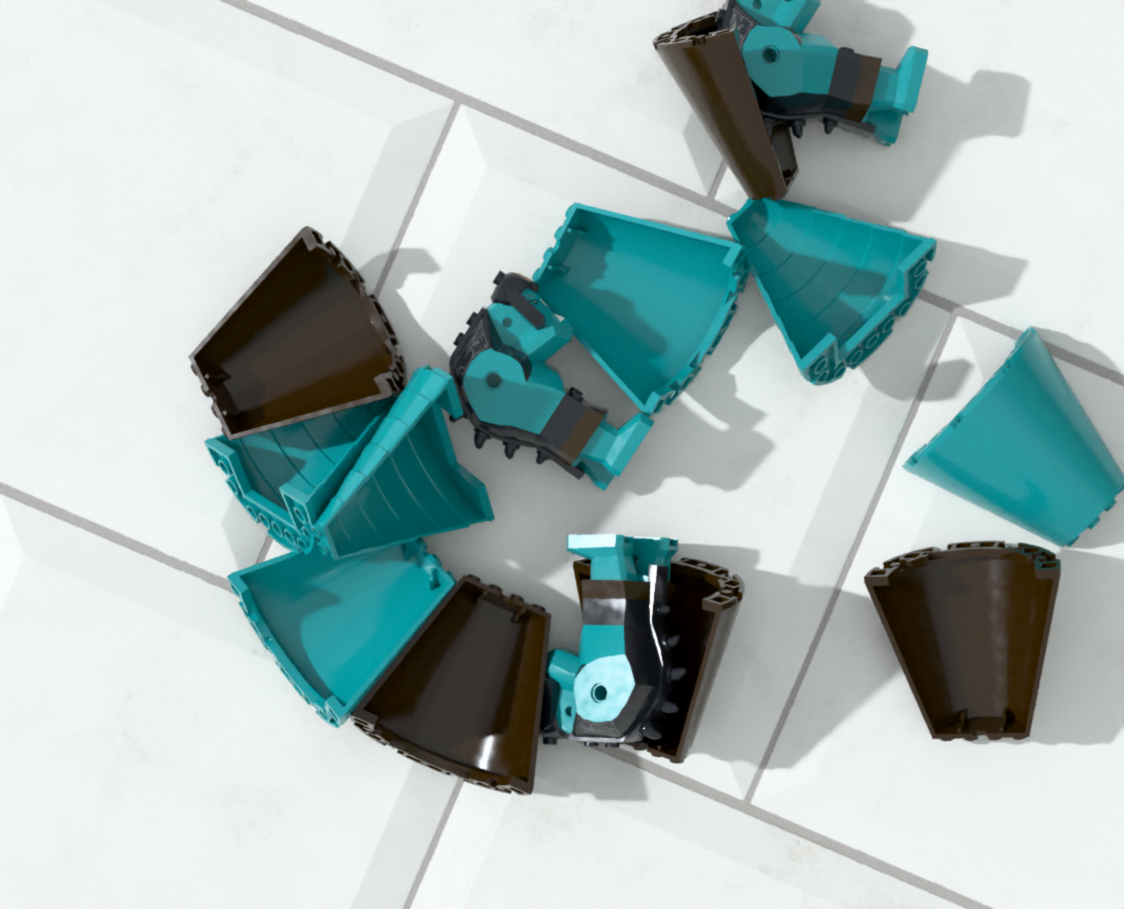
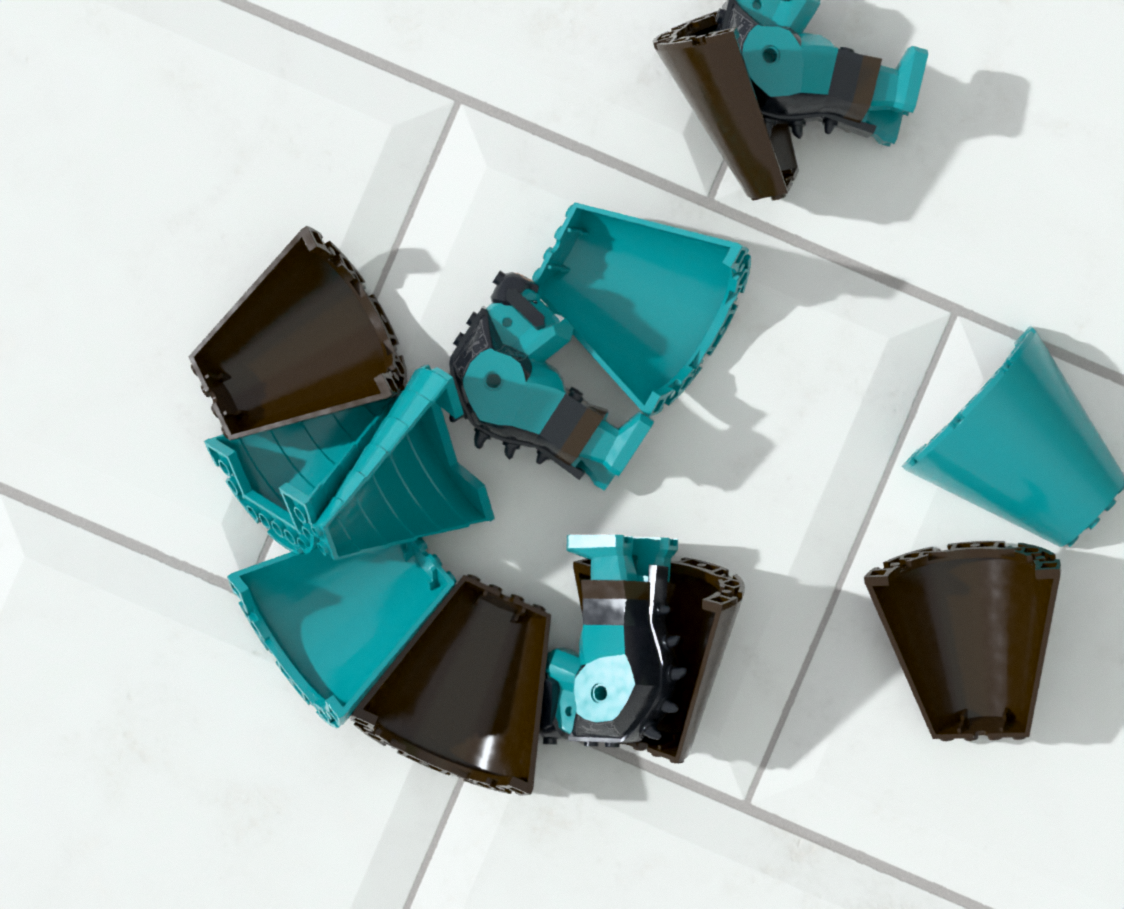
teal cone [726,197,937,386] -> none

